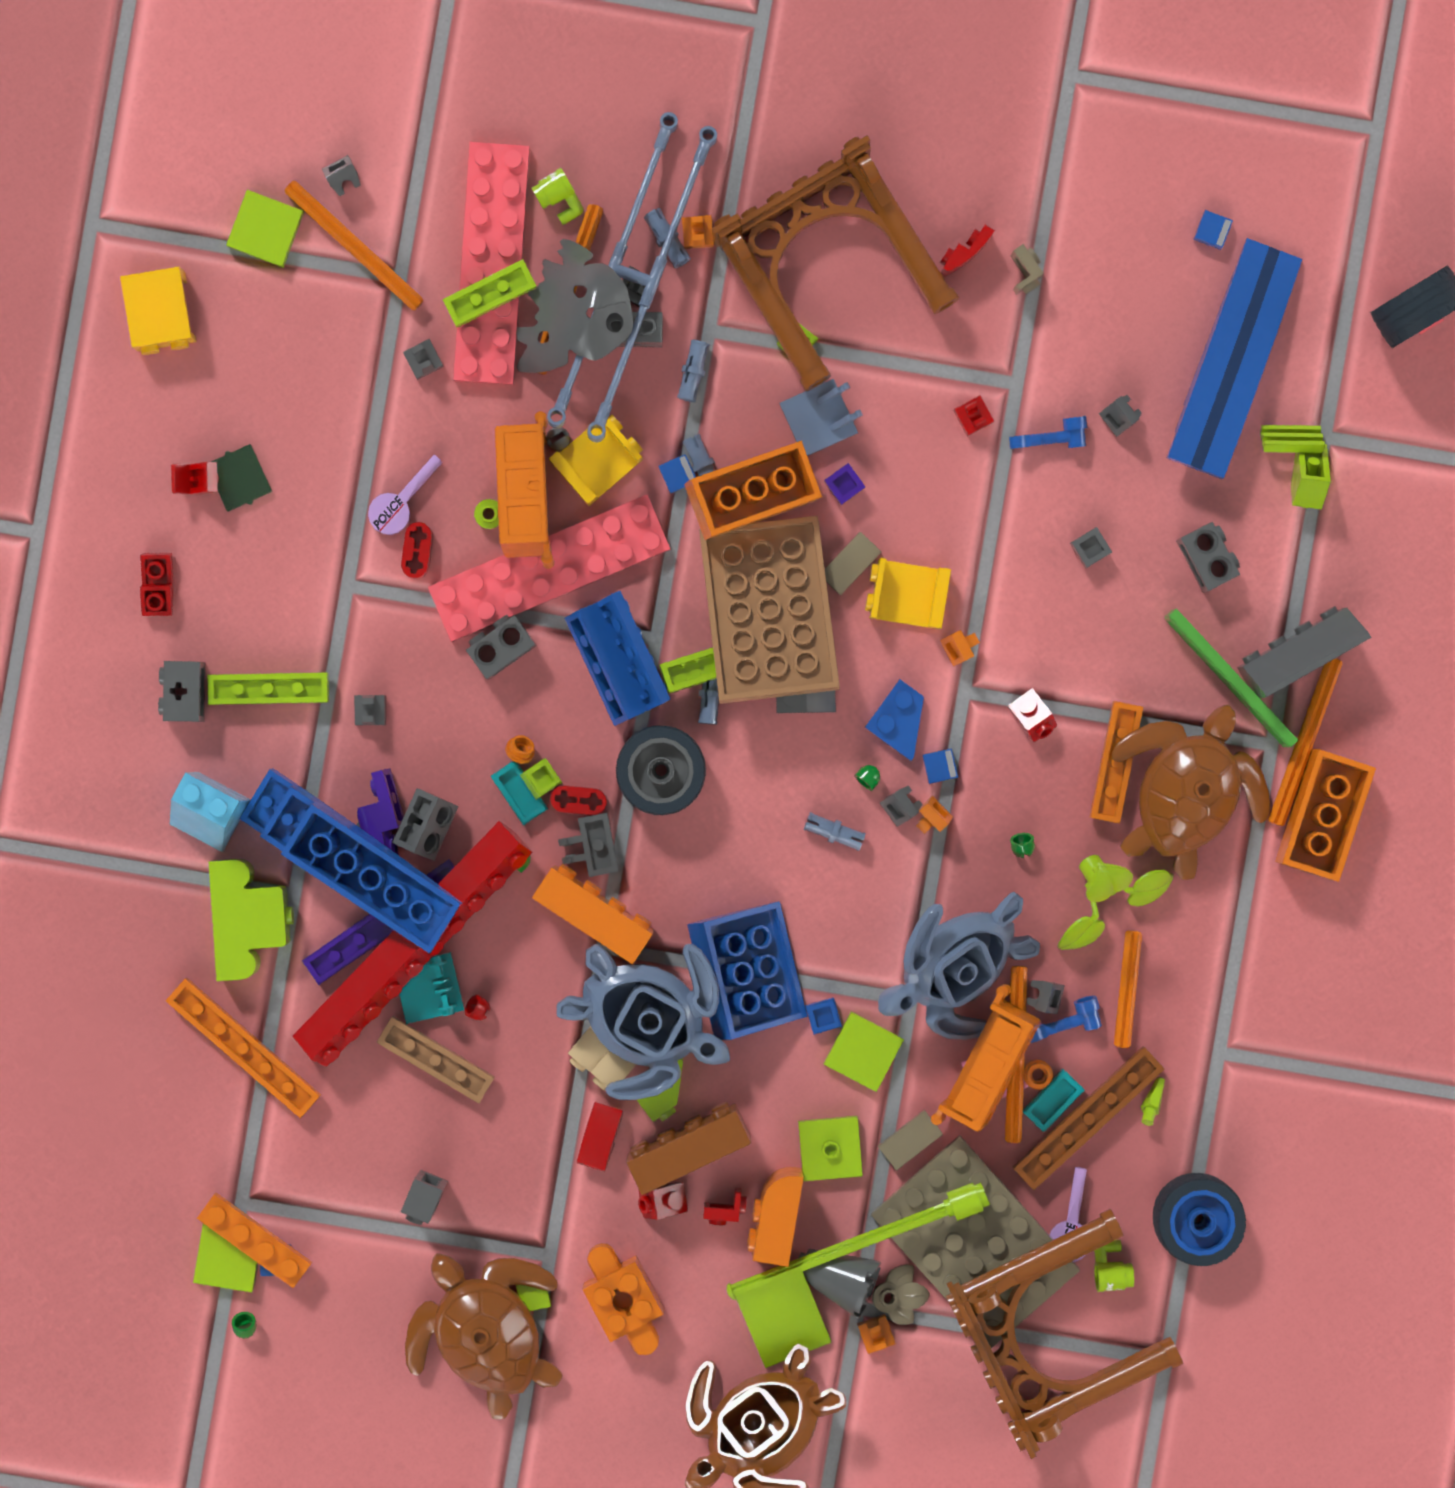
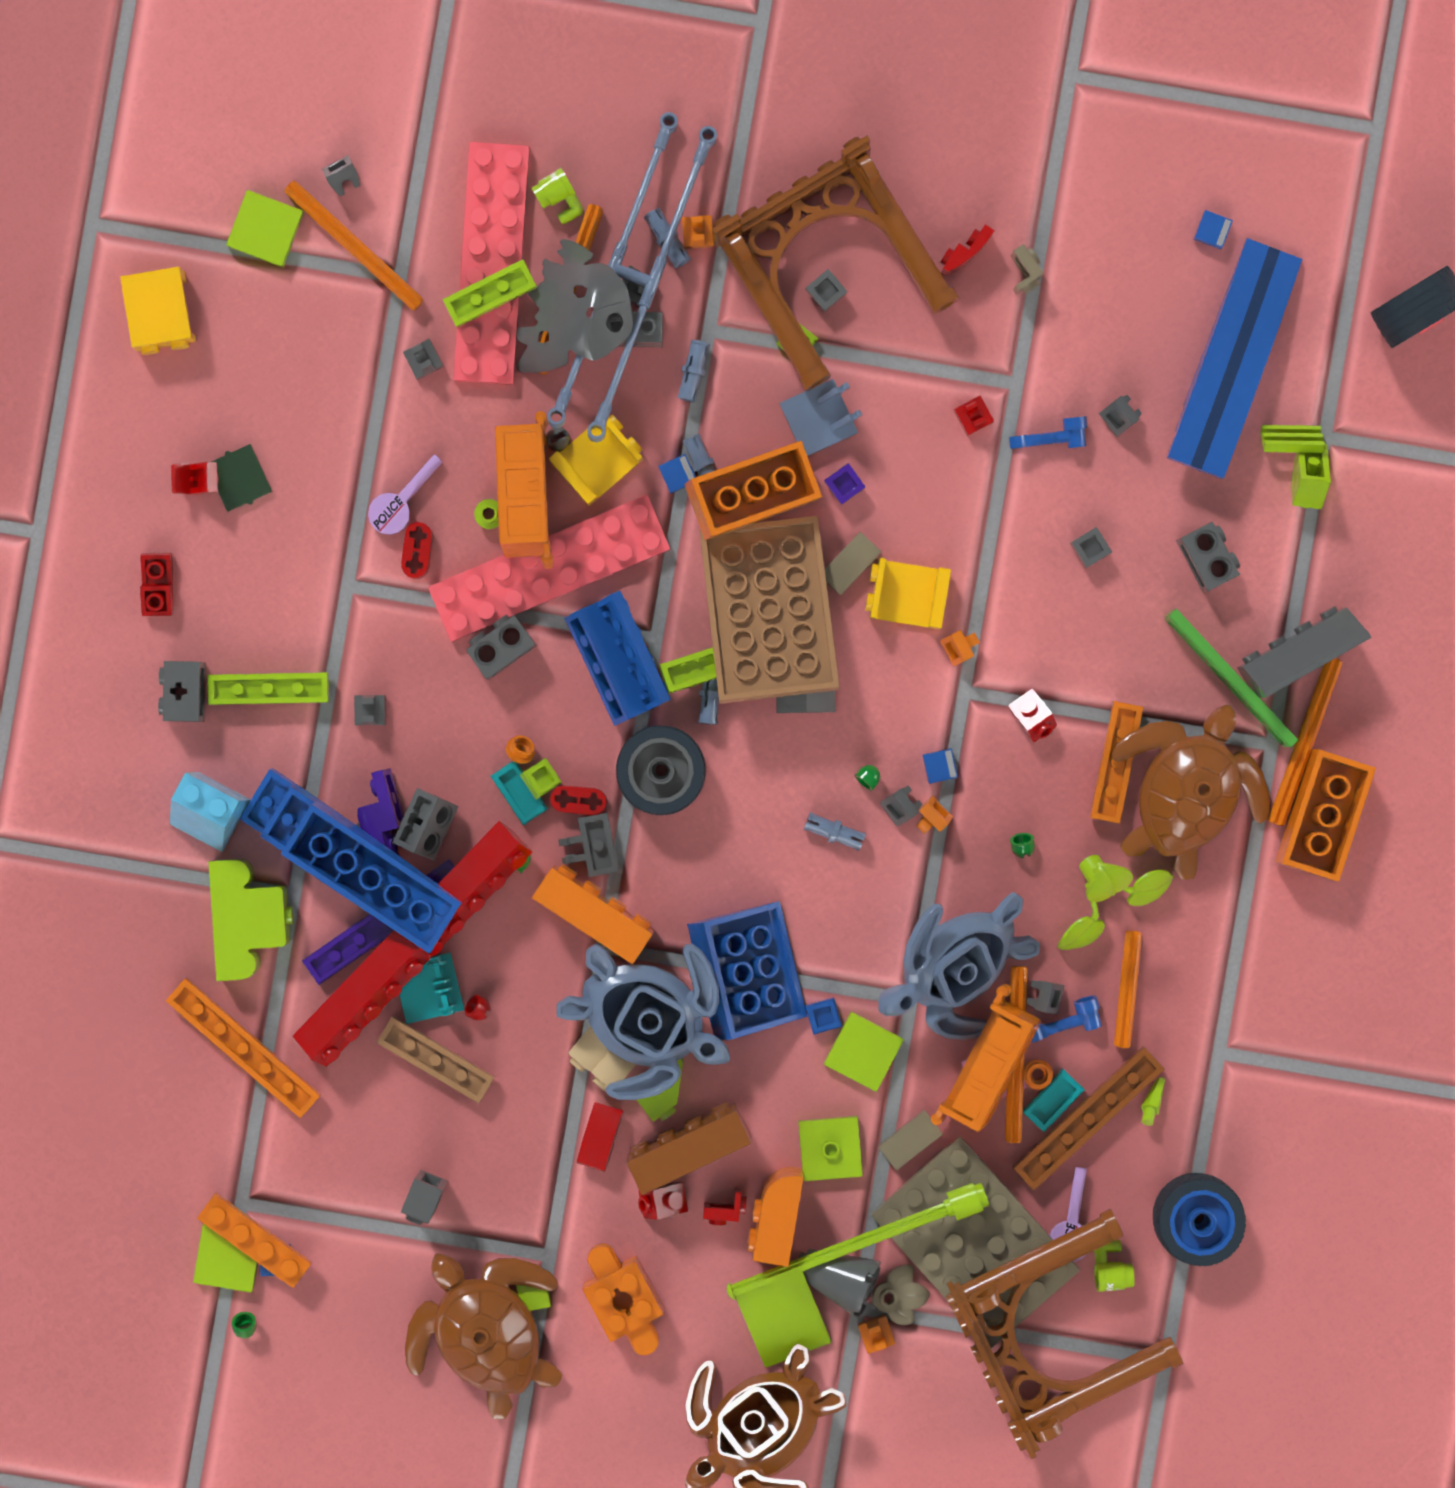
blue wing [865,679,924,761] -> none
none -> dark grey plate [805,269,848,312]

